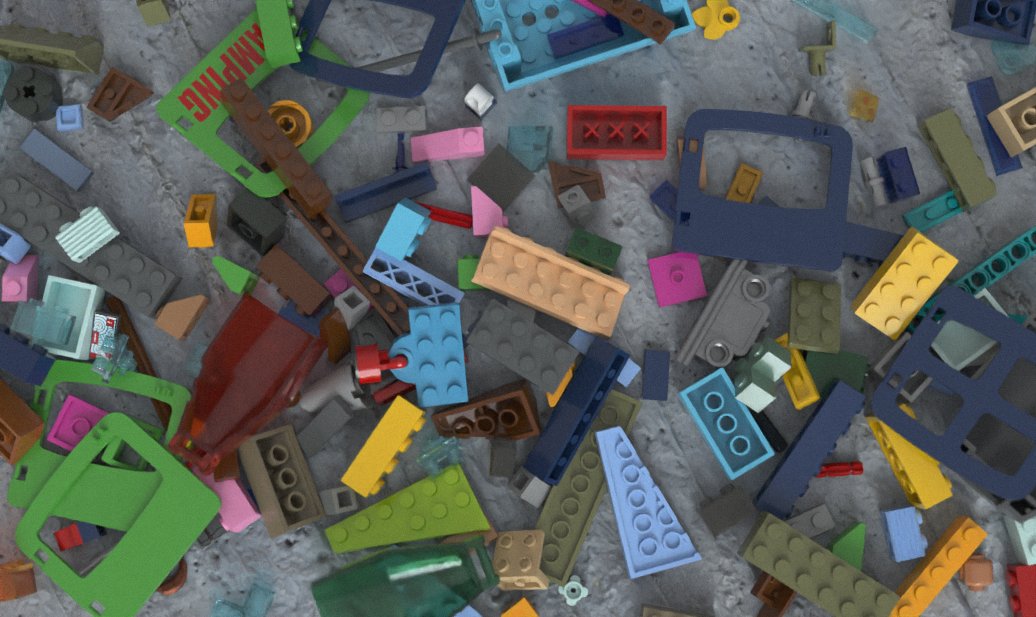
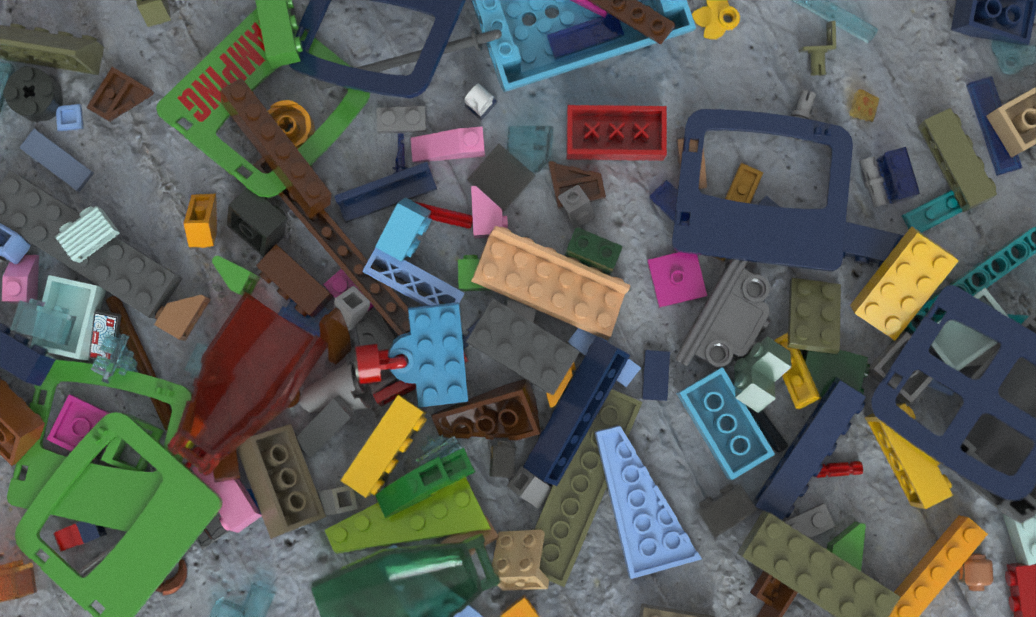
light aqua plate [558,575,588,606] -> none
light blue brick [880,505,928,562] -> none
none -> green slope [375,448,475,518]

